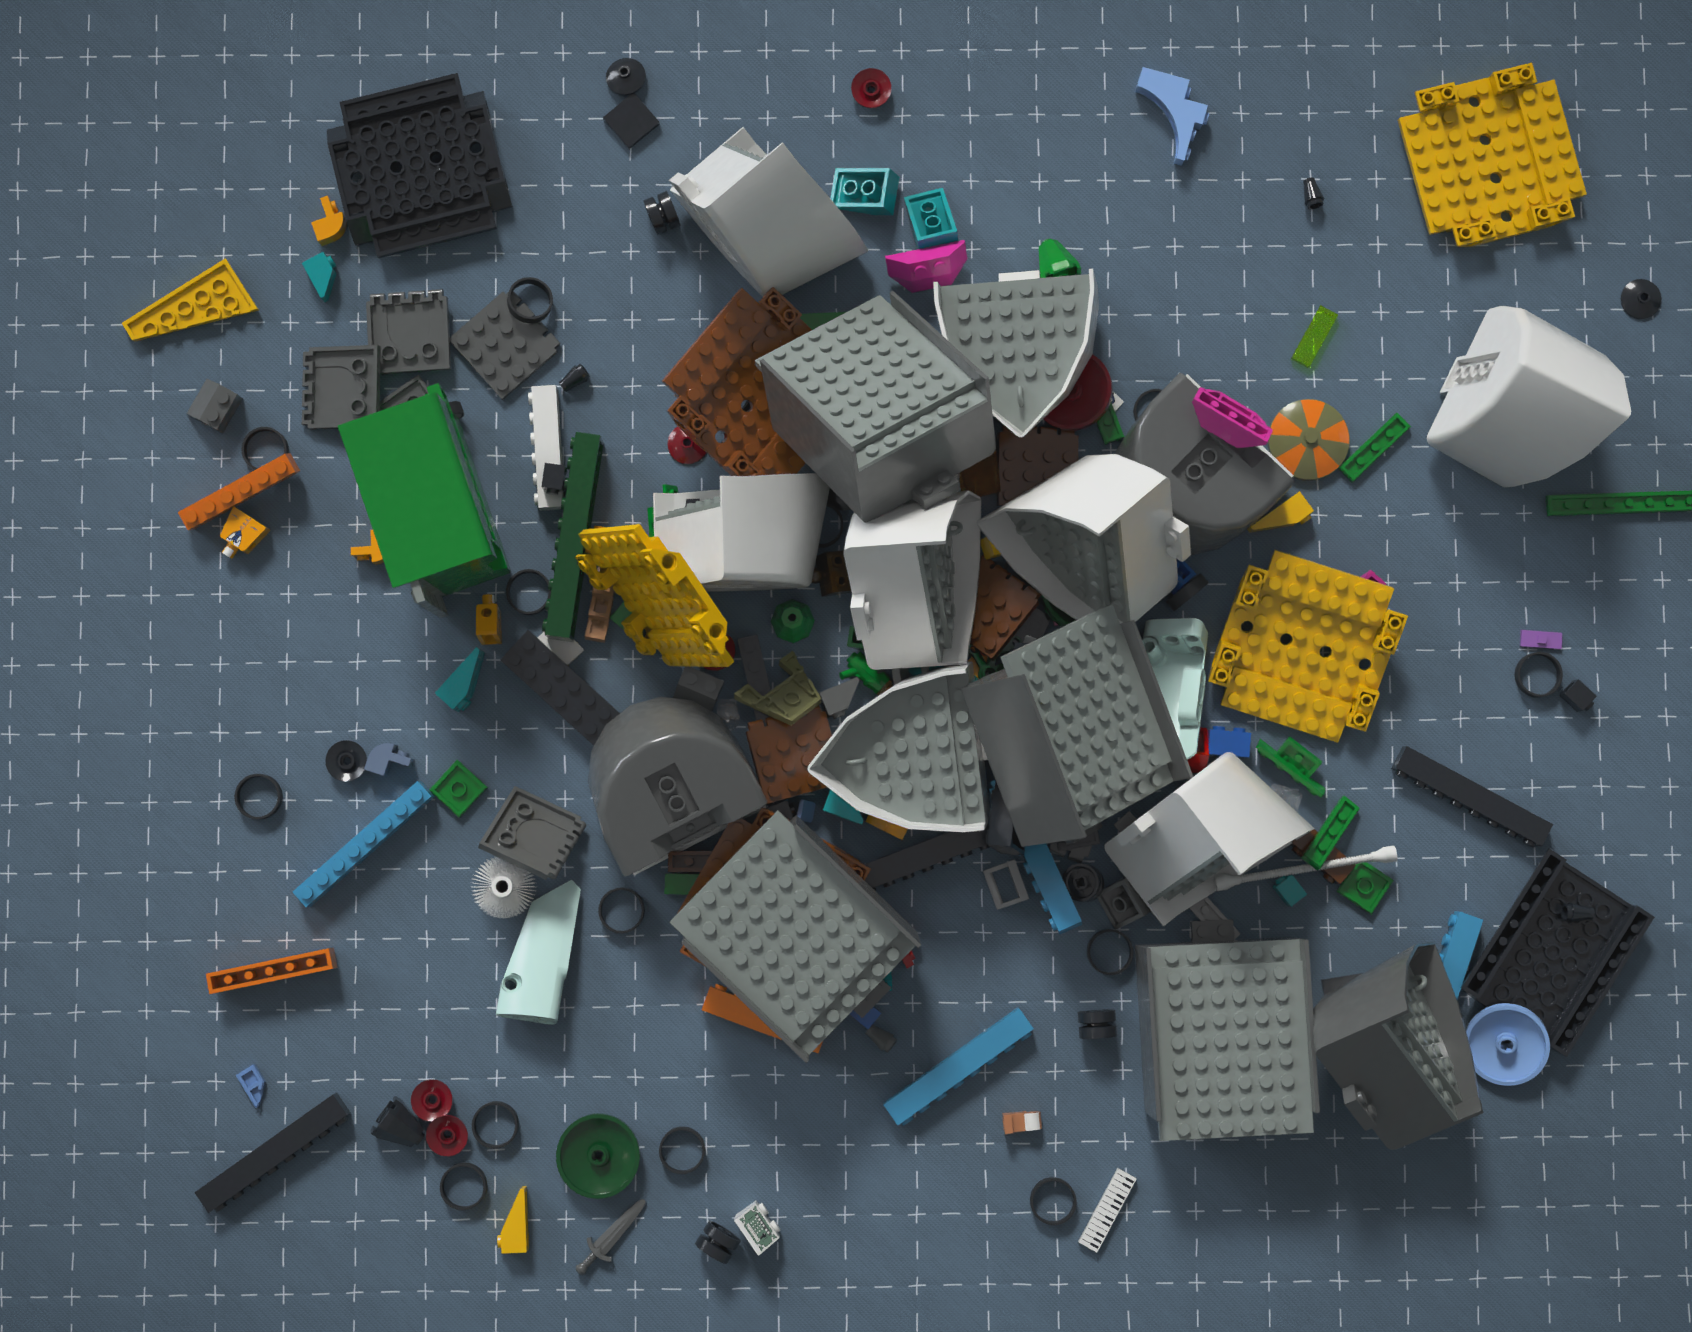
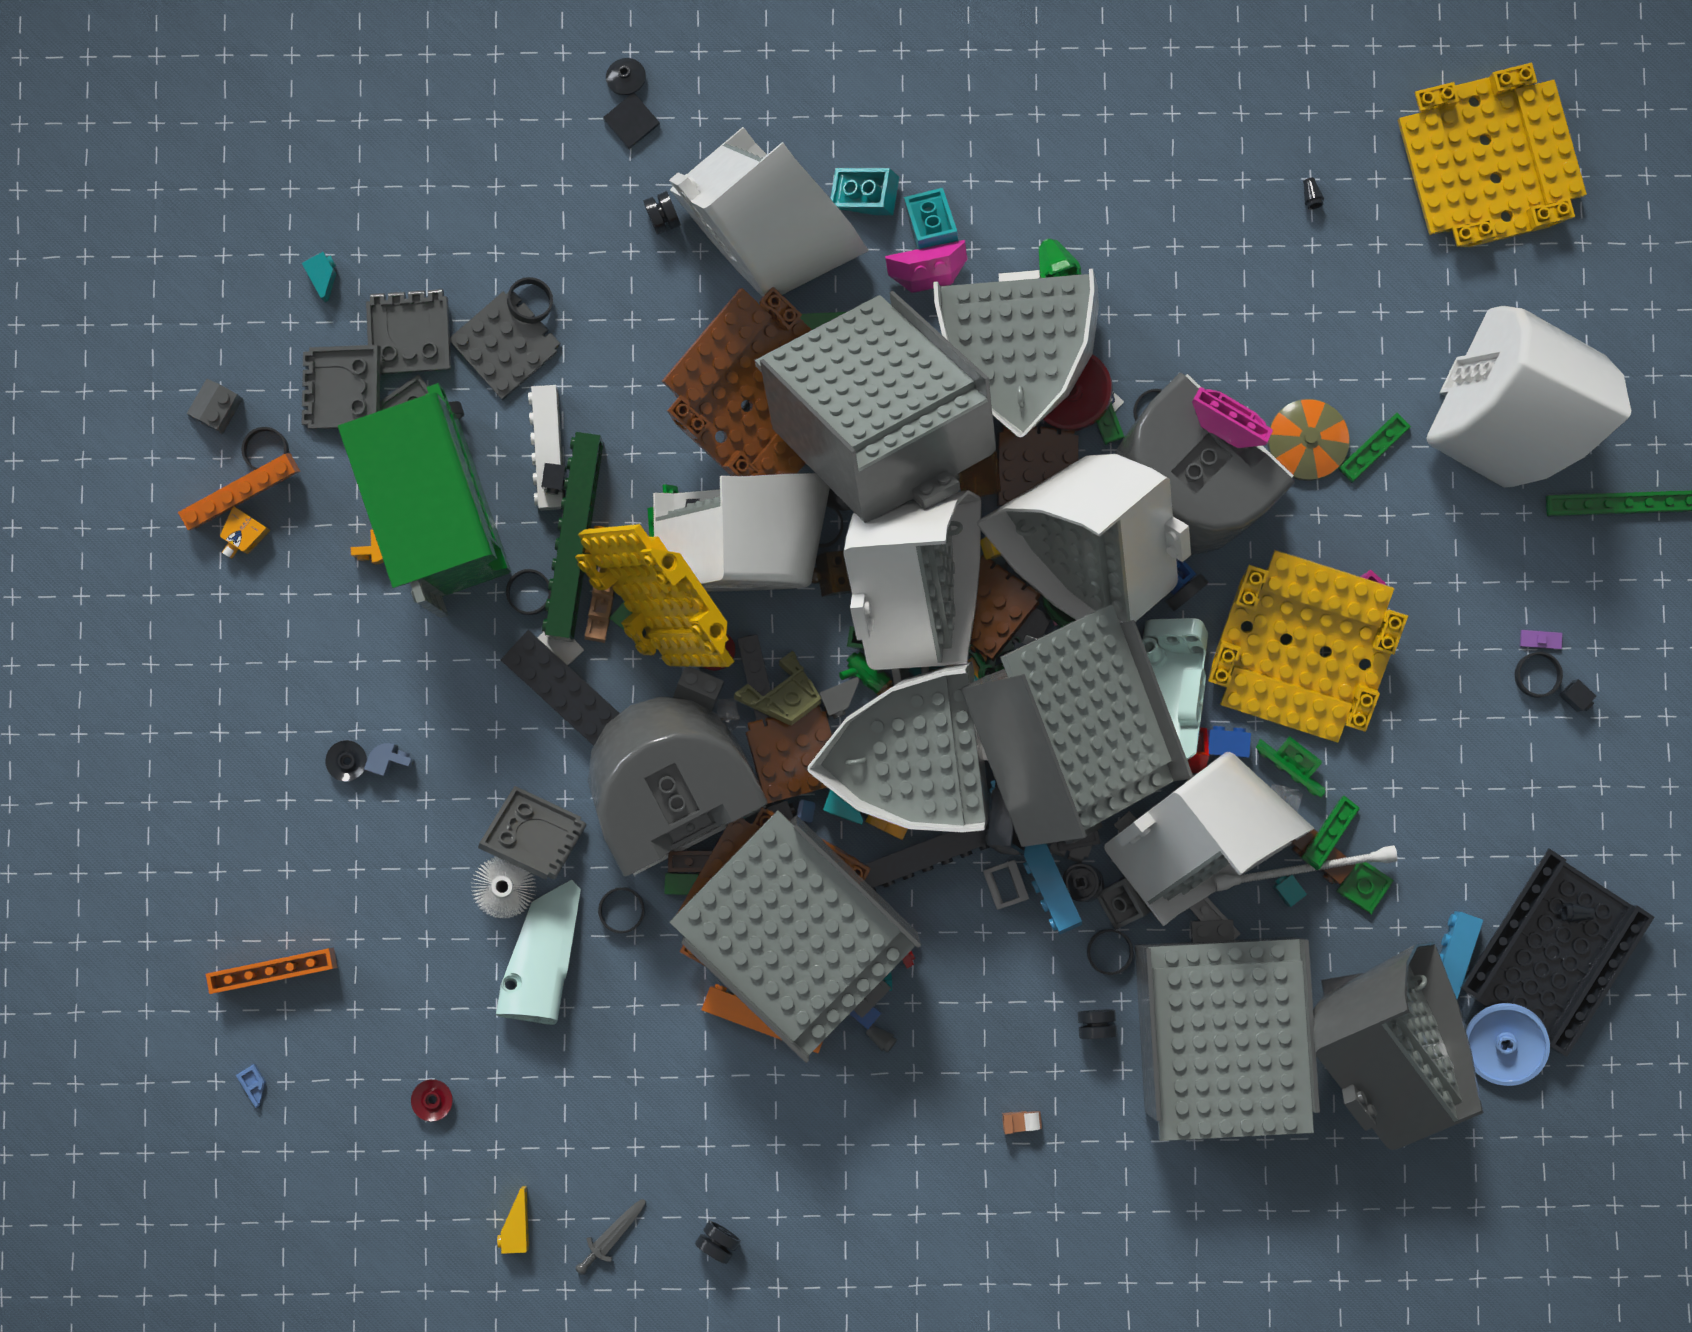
yellow wing [122,258,259,342] -> none
black brick [194,1093,351,1213] -> none
black tyre [234,774,283,819] -> none
dark azure brick [293,781,435,907] -> none
light orange brick [311,195,347,246] -> none
black slope [327,73,513,258] -> none
black cone [371,1096,424,1147] -> none
dark red dish [426,1115,468,1156] -> none
green tile [430,760,488,818] -> none
teal slope [435,647,485,712] -> none
black tyre [440,1162,487,1210] -> none
black tyre [472,1101,519,1149] -> none
light orange torso [476,594,502,645] -> none
dark green dish [556,1113,640,1199] -> none
black cone [559,364,590,392] -> none
black tyre [659,1127,705,1174] -> none
dark red dish [667,427,706,464] -> none
slope [734,1201,781,1256] -> none
green cone [771,599,815,644] -> none
dark red dish [851,68,891,108] -> none
dark azure brick [883,1007,1034,1126] -> none
black tyre [1030,1177,1077,1225] -> none
white tile [1078,1168,1136,1252] -> none
light blue arch [1135,67,1209,166] -> none
yellow slope [1247,491,1314,533] -> none
clear neon green tile [1291,305,1338,368] -> none
black brick [1391,746,1553,848] -> none
black dish [1621,279,1662,319] -> none

